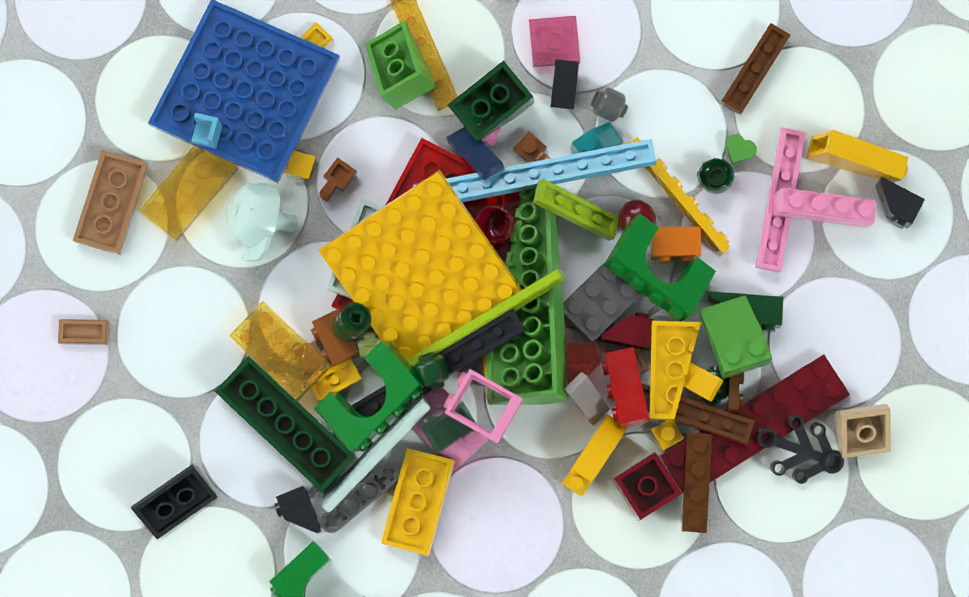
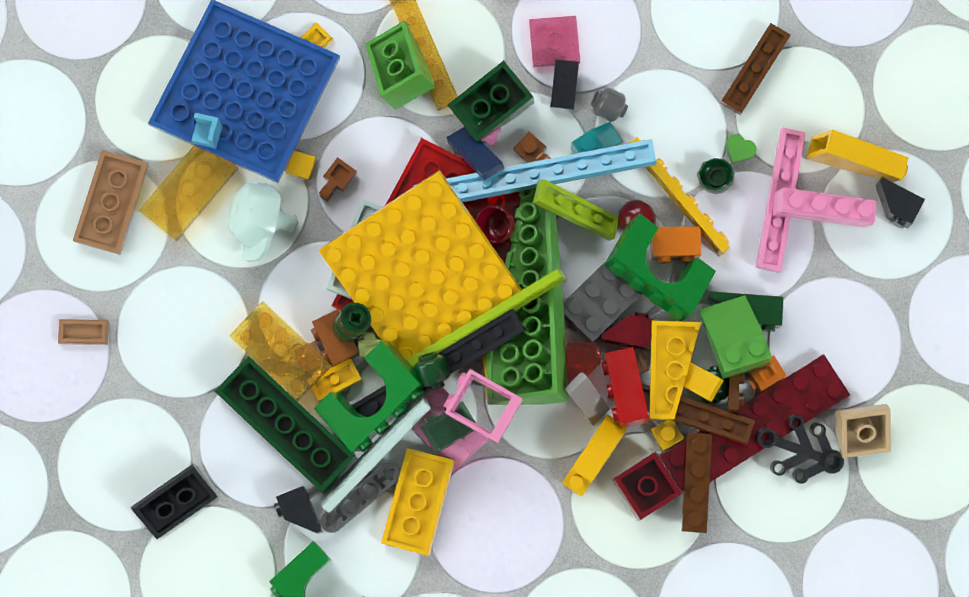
none -> orange brick [746,355,787,393]

